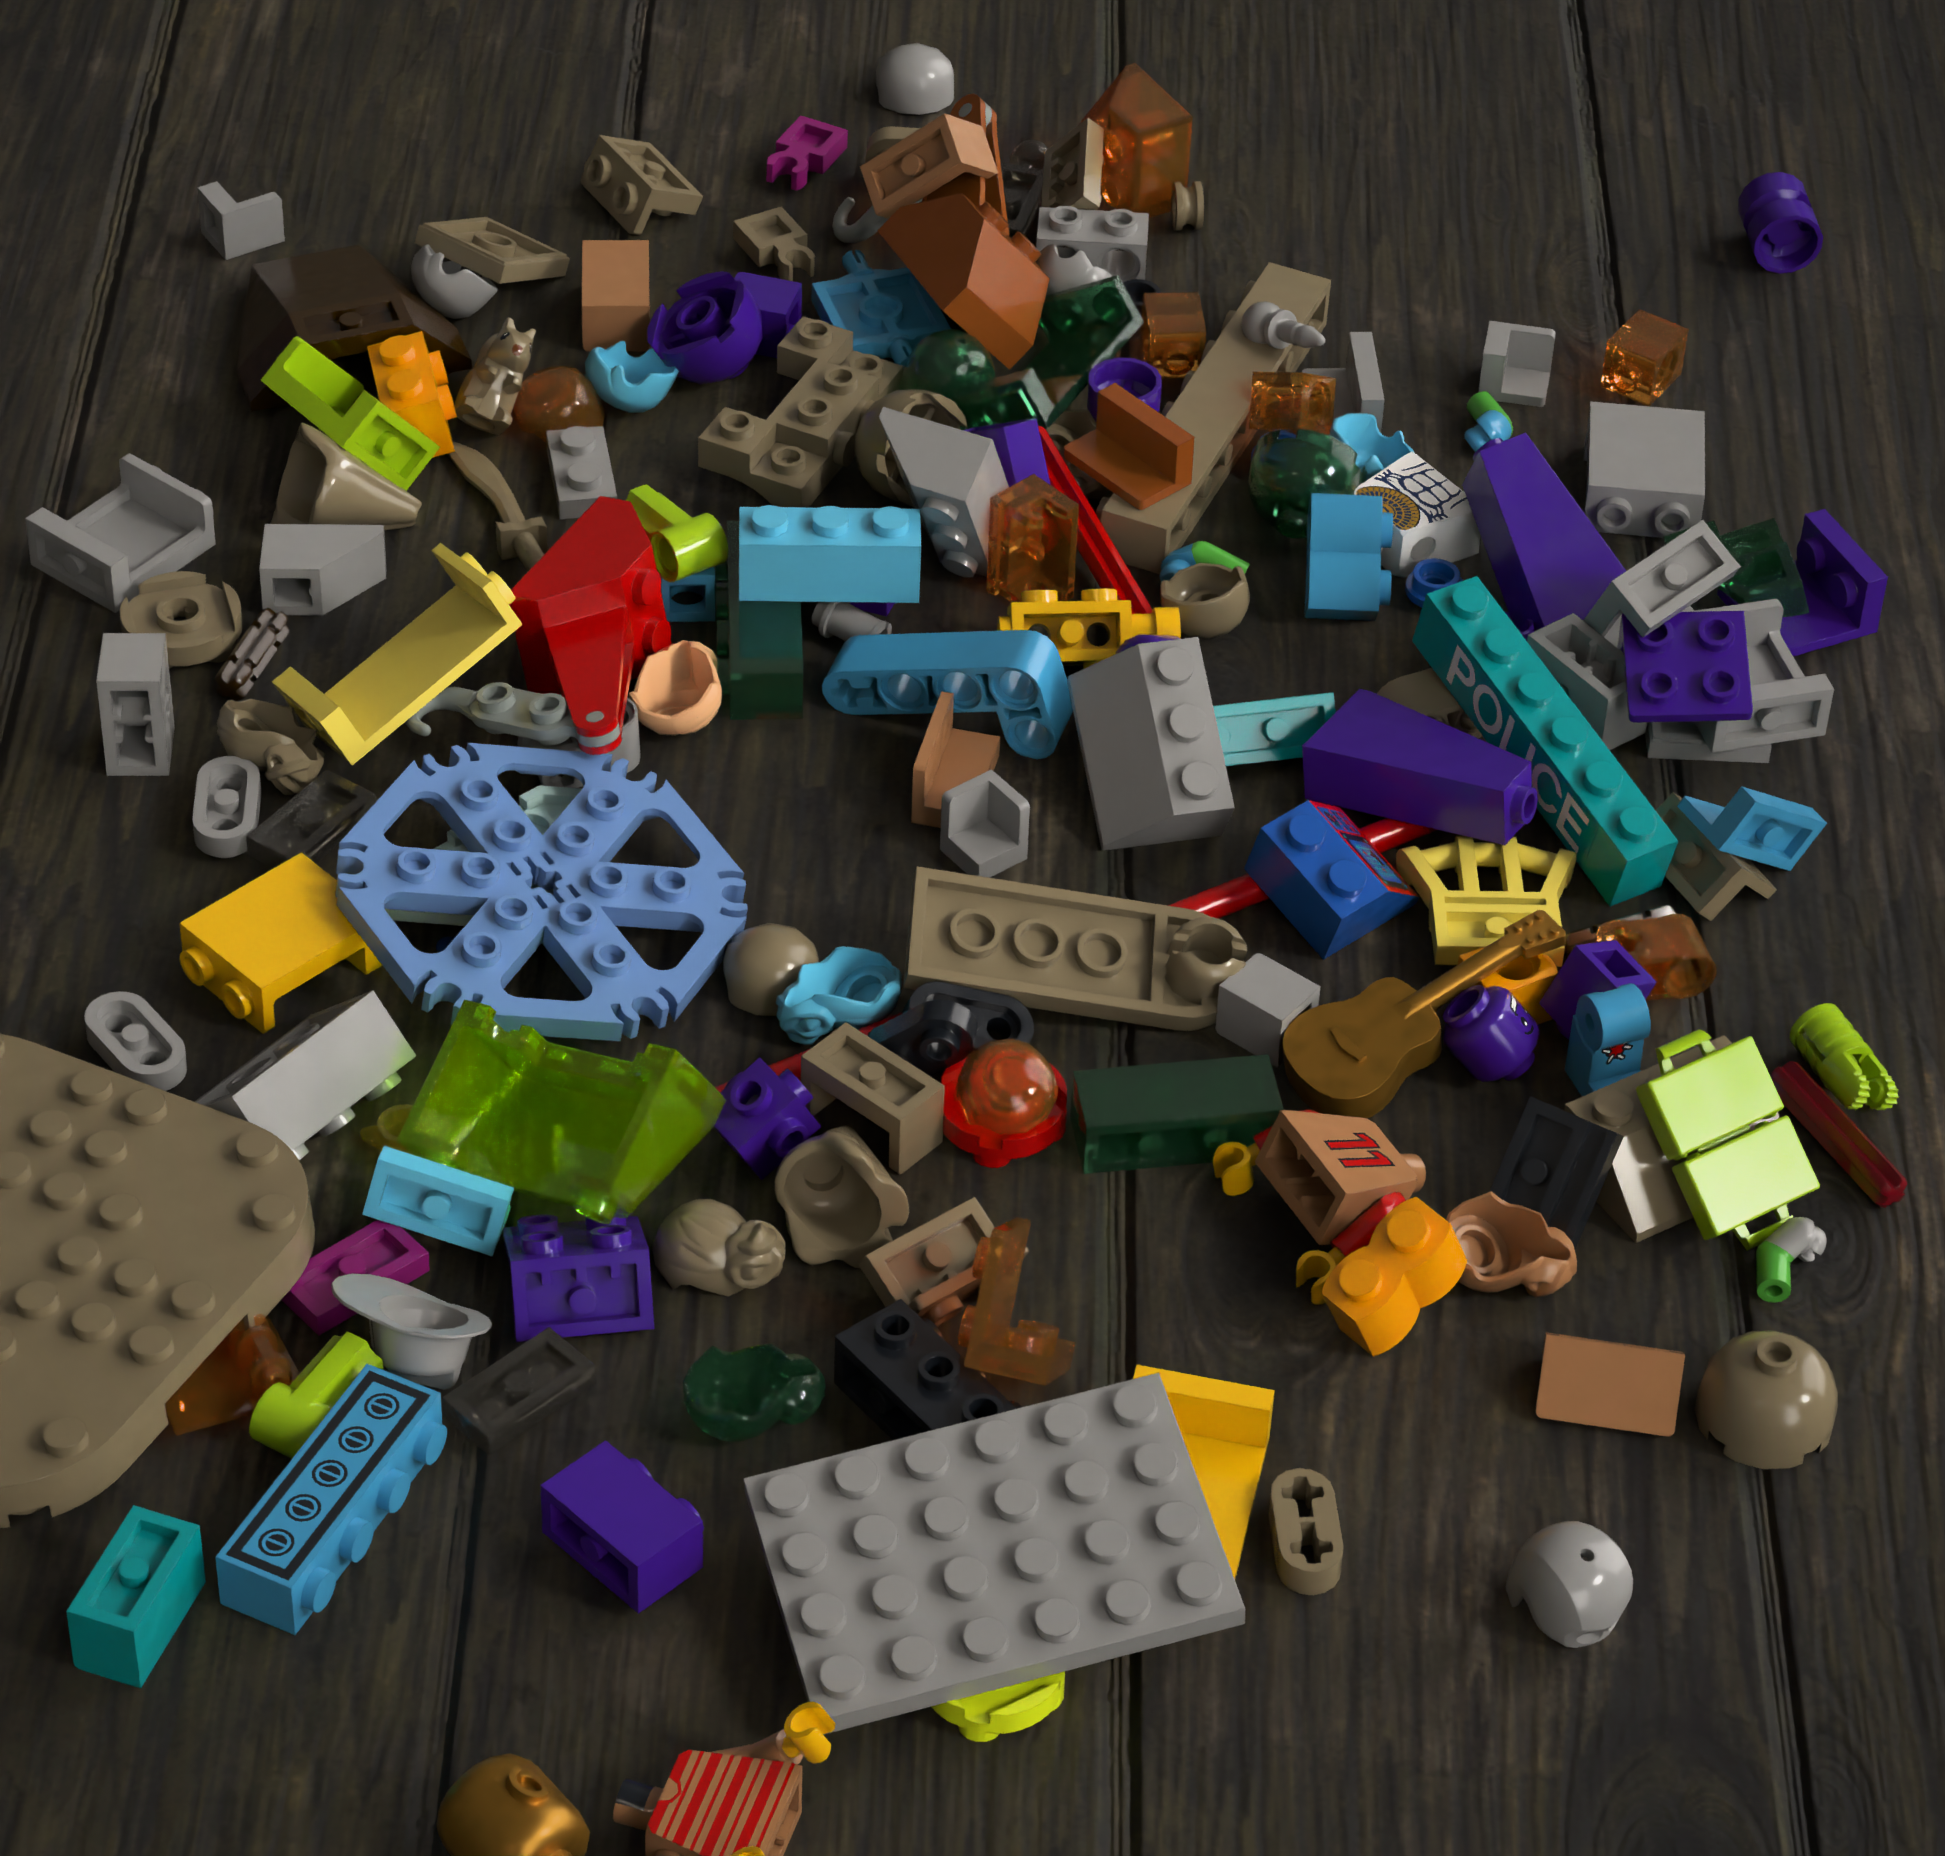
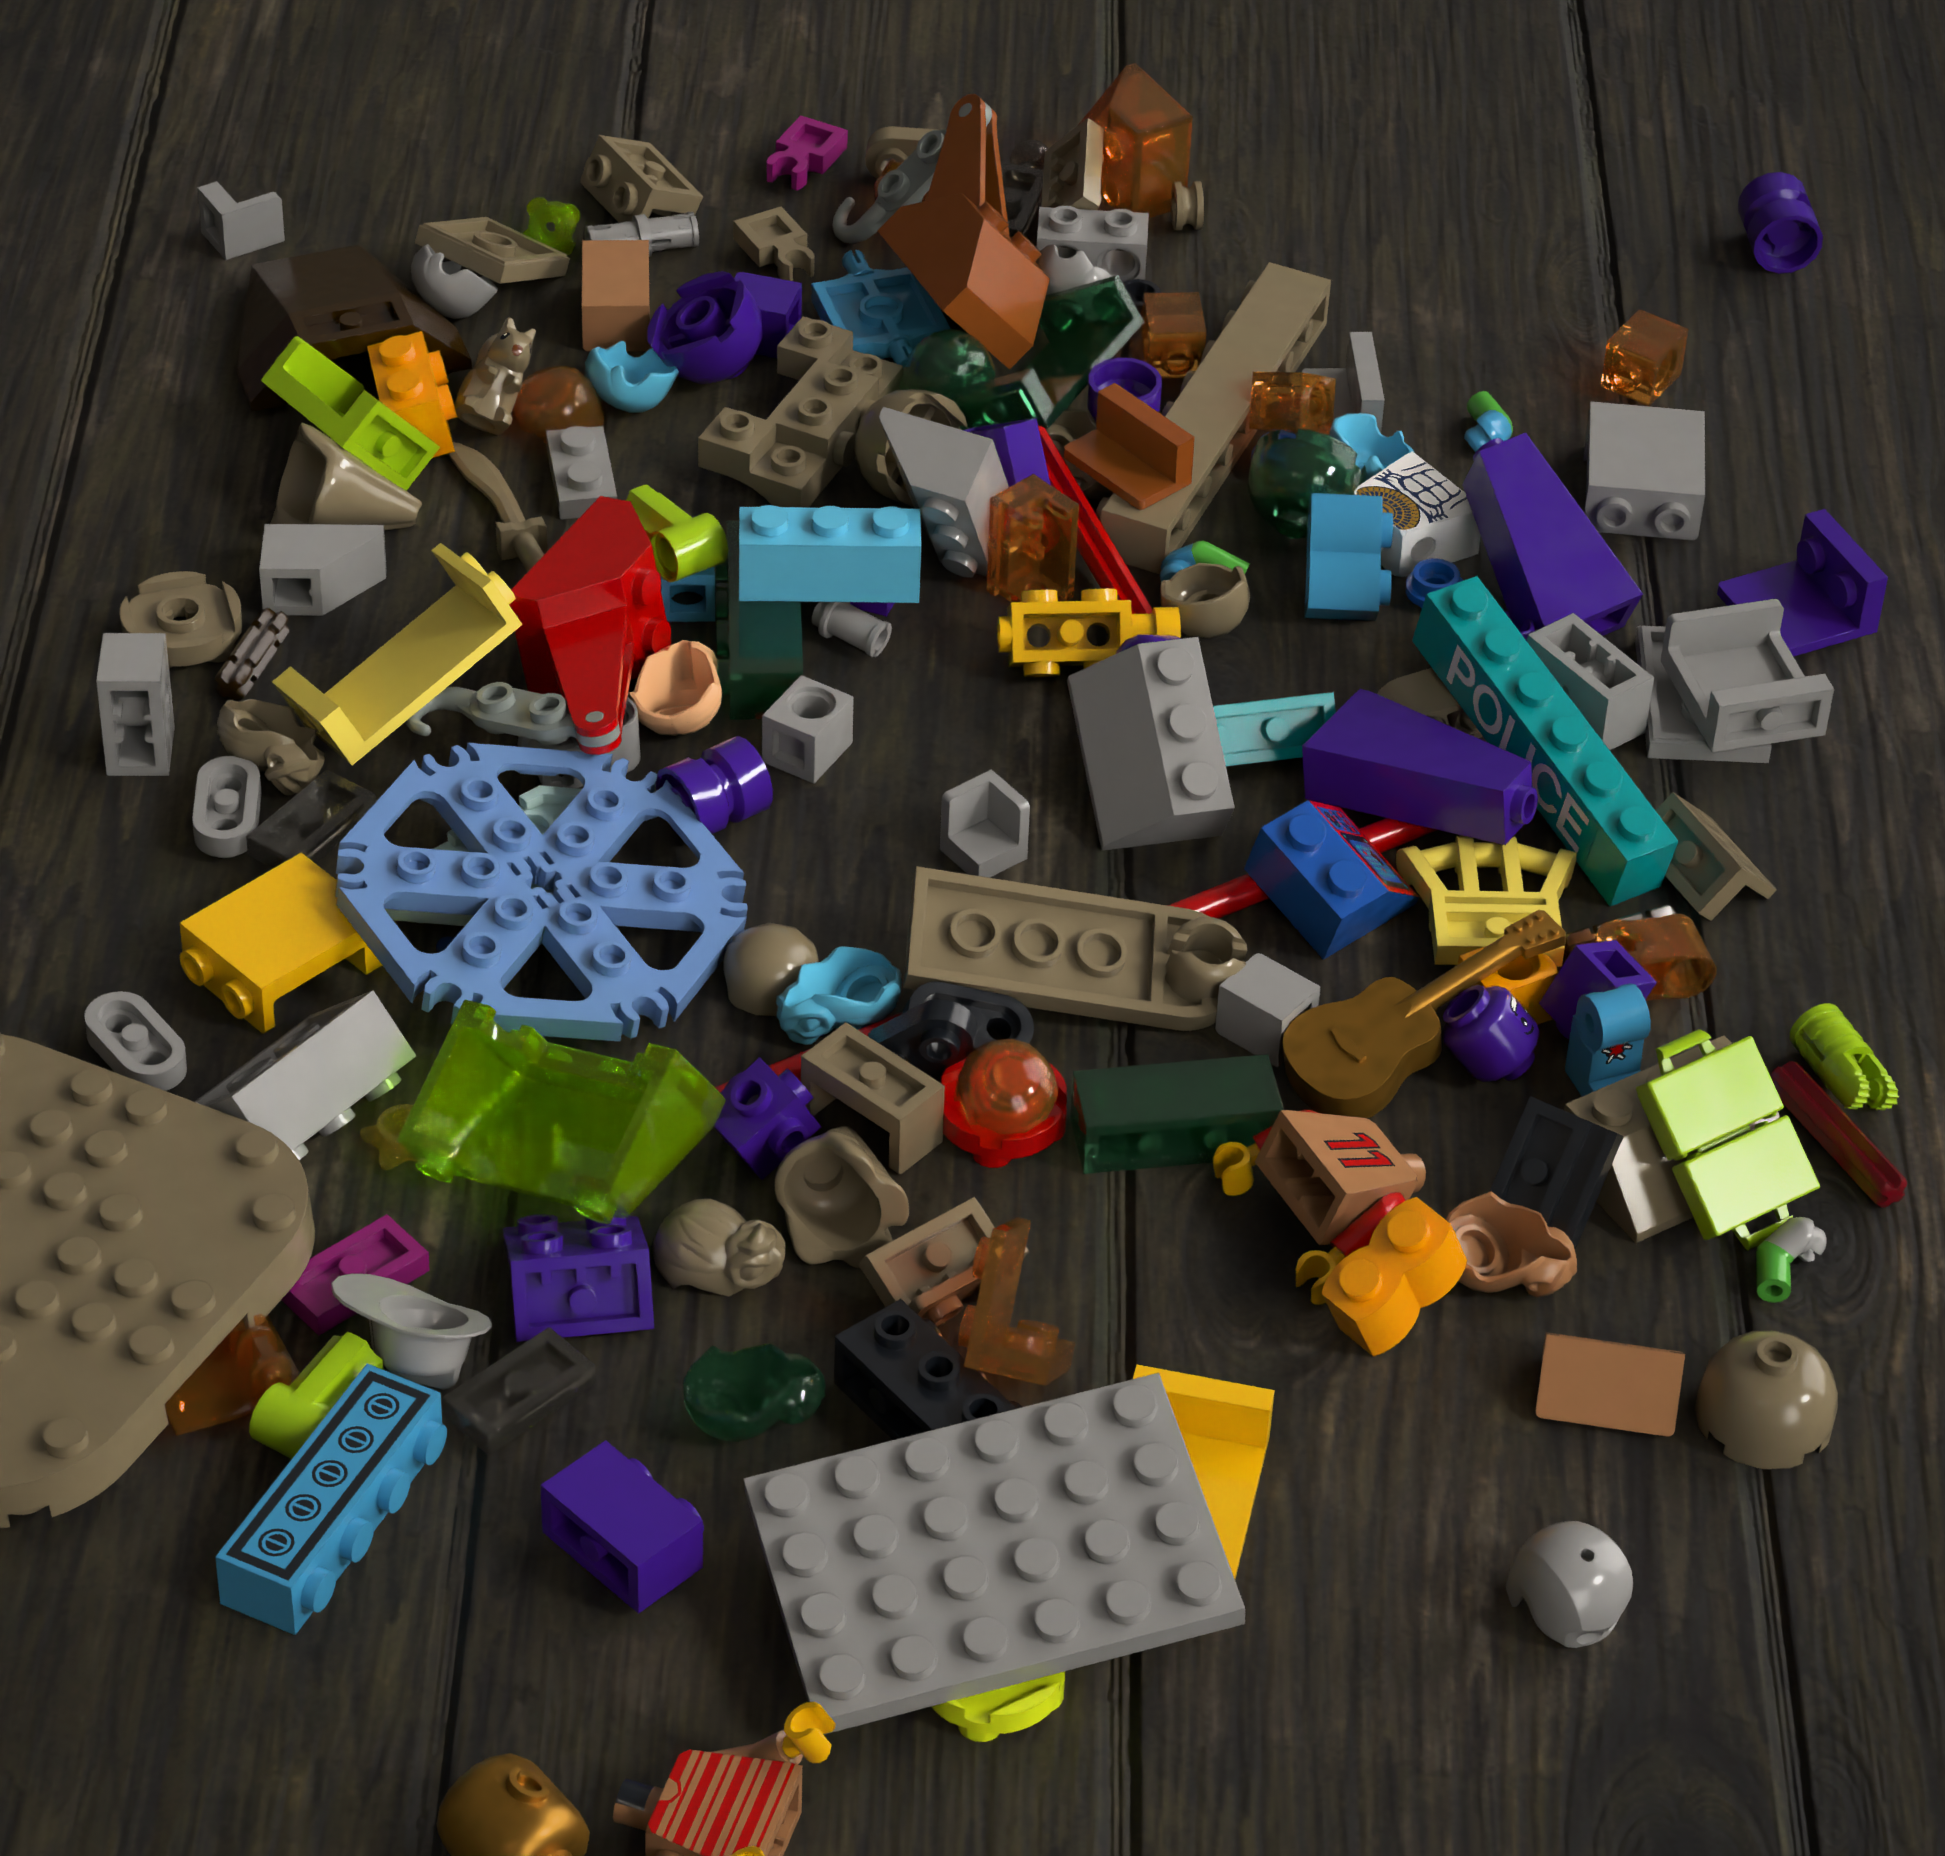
light grey panel [25,453,216,613] -> none
teal panel [66,1505,206,1689] -> none
medium azure panel [362,1146,514,1256] -> none
dark azure beam [822,630,1073,759] -> none
medium nougat panel [860,113,998,219] -> none
light grey hair [876,43,954,115] -> none
medium nougat panel [911,691,1000,828] -> none
light grey bar [1241,301,1325,349] -> none
dark tan beam [1268,1468,1343,1595] -> none
light grey panel [1479,321,1556,407] -> none
light grey panel [1583,520,1741,647] -> none
dark purple bracket [1617,611,1753,723] -> none
clear green slope [1663,518,1809,617] -> none
dark azure panel [1677,786,1827,871] -> none
none -> clear neon green plate [522,197,580,256]
none -> light grey pin [585,212,699,257]
none -> dark purple wheel [656,736,773,834]
none -> light grey brick [762,675,854,783]

